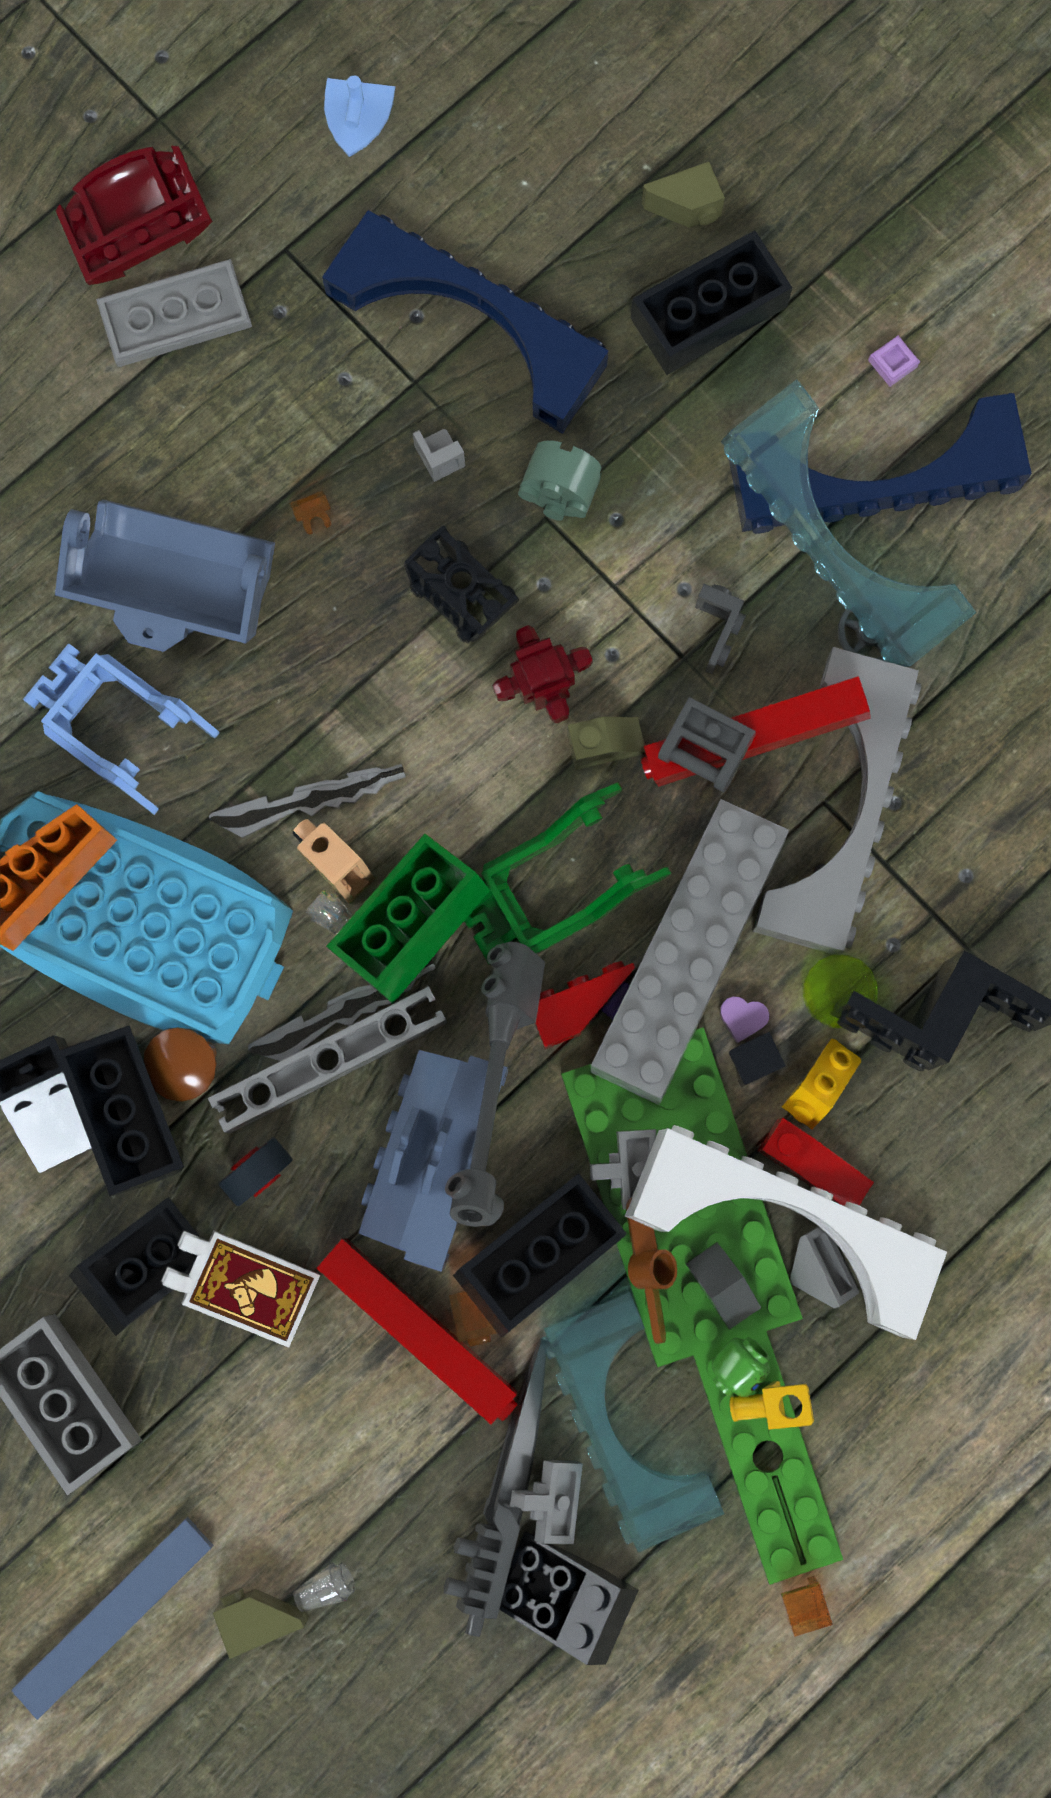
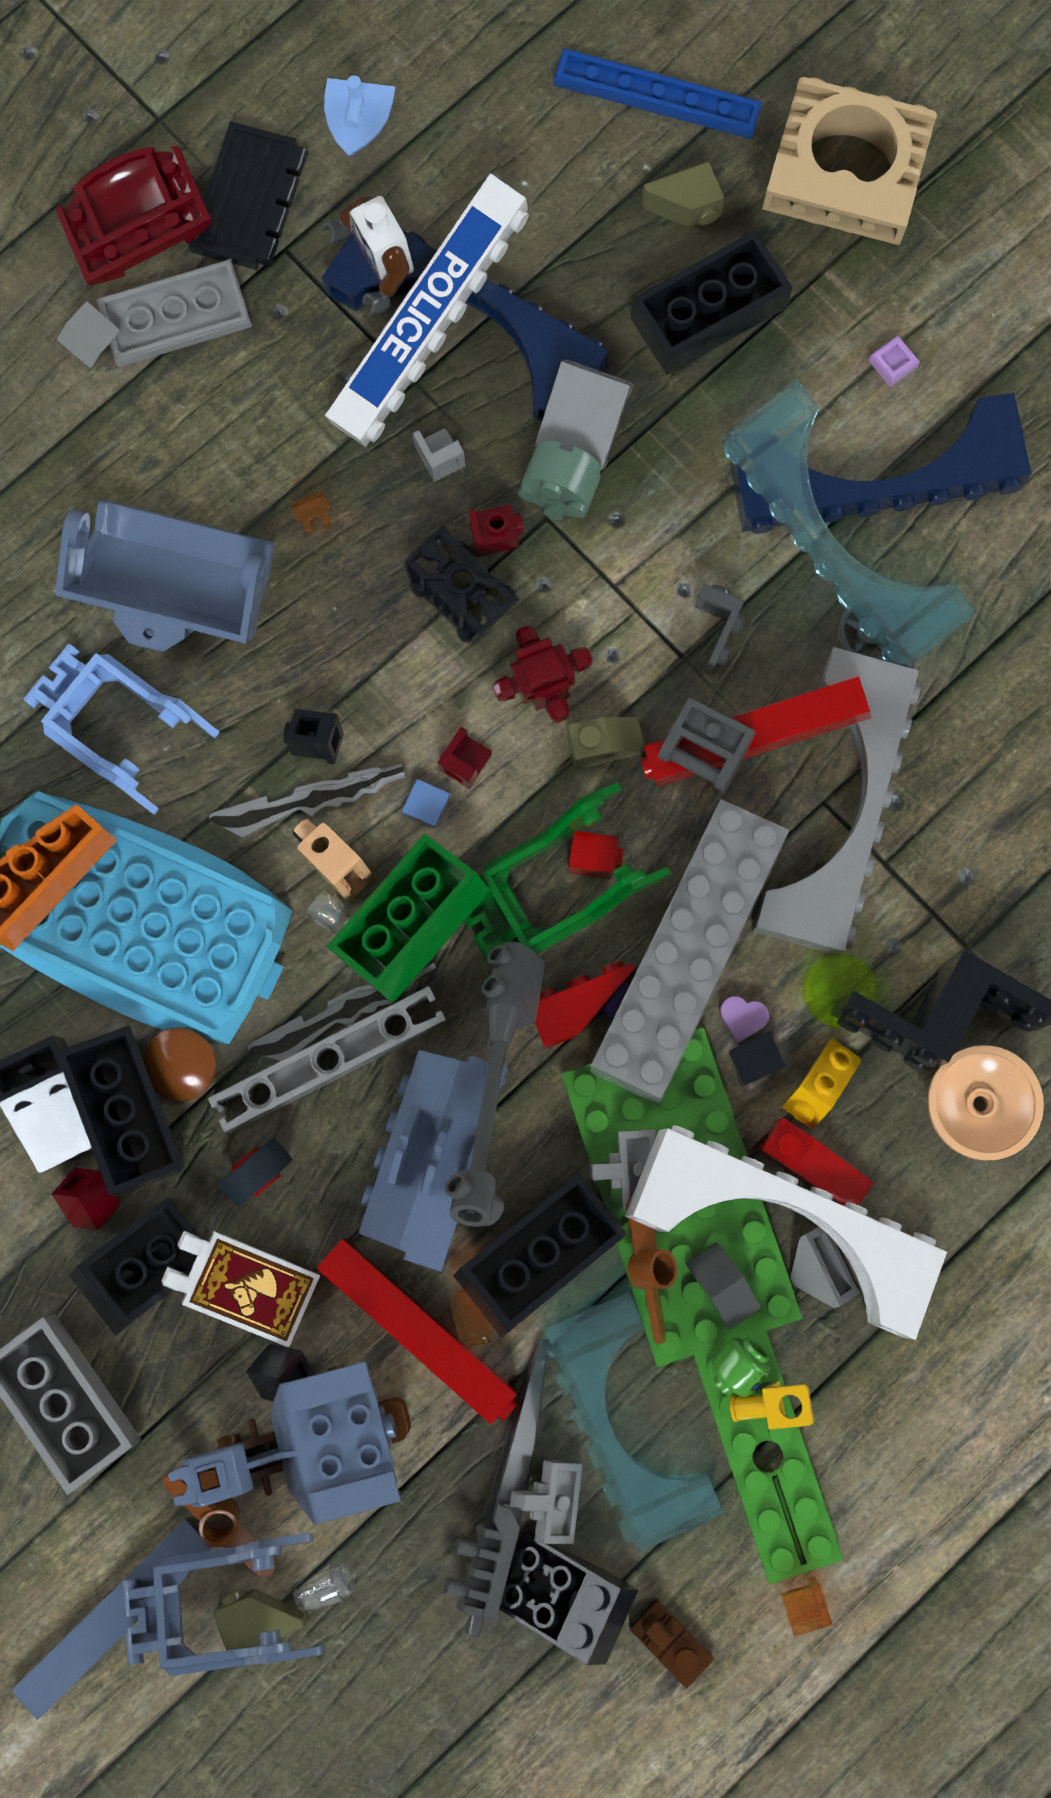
none -> dark red panel [51,1168,120,1230]
none -> light grey panel [57,301,119,368]
none -> sand blue piece [122,1533,325,1676]
none -> dark orange piece [162,1470,275,1578]
none -> sand blue piece [168,1361,411,1524]
none -> black hinge [188,121,308,270]
none -> black panel [246,1344,315,1401]
none -> black brick [283,709,344,765]
none -> torso [321,196,414,315]
none -> brick [325,173,529,447]
none -> medium blue tile [402,779,451,829]
none -> dark red panel [437,727,492,789]
none -> dark red brick [468,504,524,557]
none -> light grey panel [535,359,634,470]
none -> blue tile [554,48,763,139]
none -> red brick [568,830,624,879]
none -> reddish brown hinge [629,1598,714,1689]
none -> tan hose [762,77,937,245]
none -> light nougat dish [927,1045,1044,1161]

